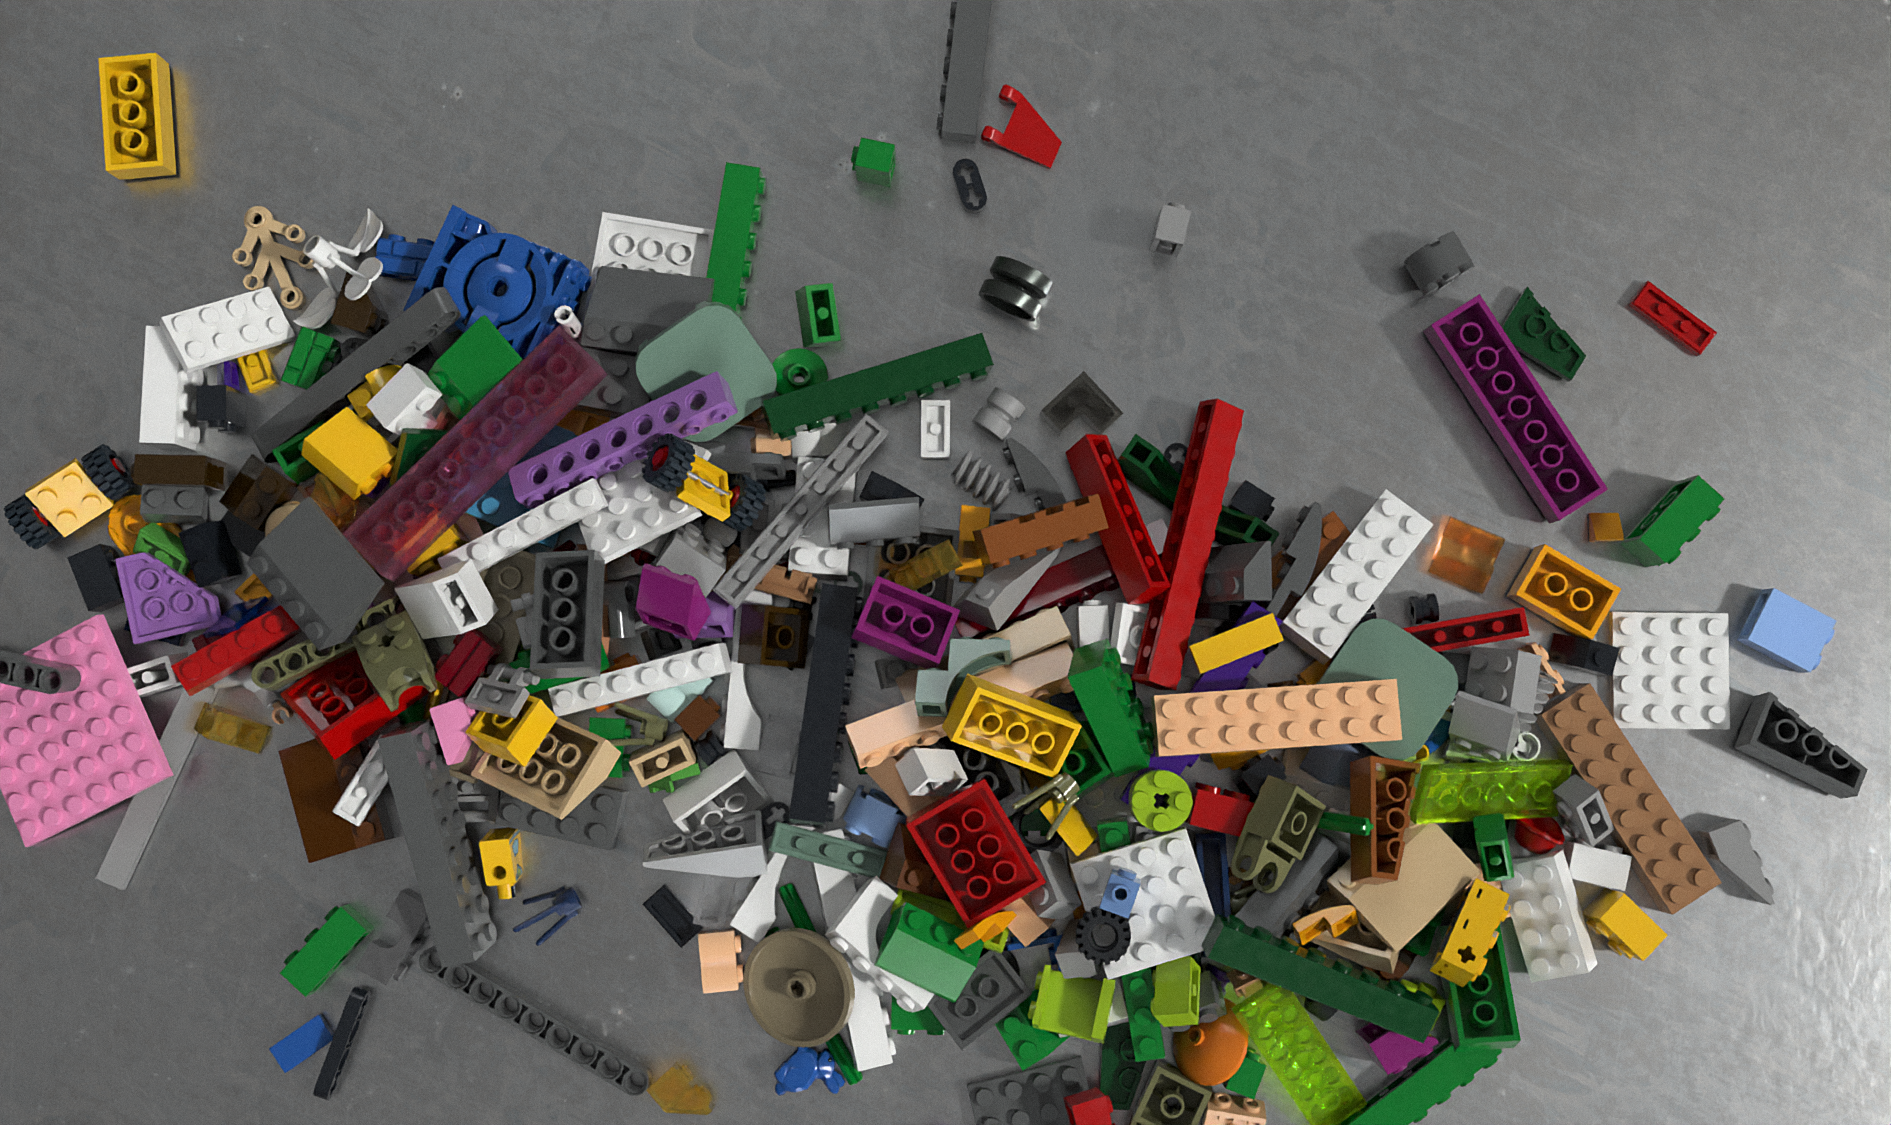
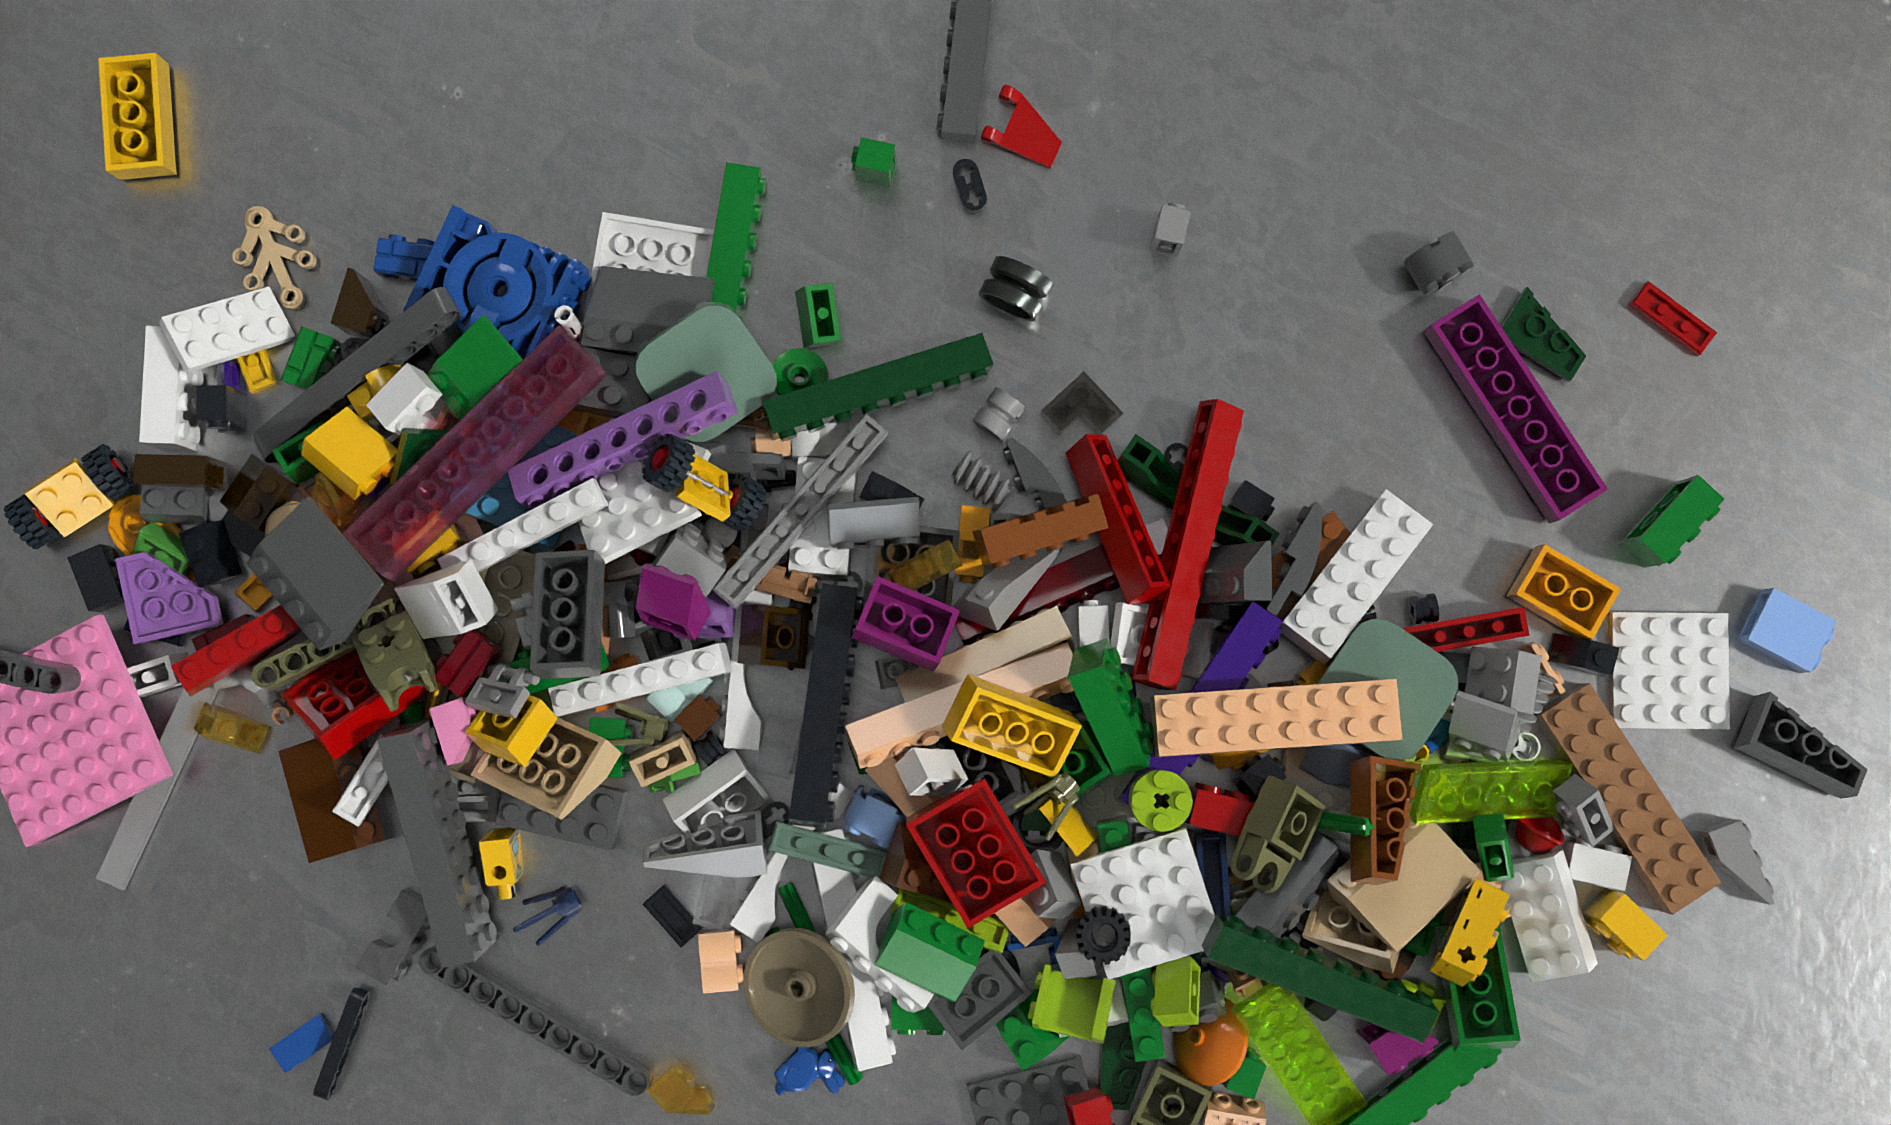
clear blue piece [203,596,269,638] -> none
green brick [280,904,375,997] -> none
white plant [293,208,383,329] -> none
sand green arch [915,637,1012,717] -> none
white plate [921,400,950,459] -> none
light orange slope [954,911,1017,950] -> none
medium blue brick [1099,867,1141,919] -> none
yellow tile [1188,613,1284,674] -> none
light orange slope [1292,905,1359,946] -> none
clear orange slope [1428,516,1505,594] -> none
light orange slope [1588,513,1624,542] -> none

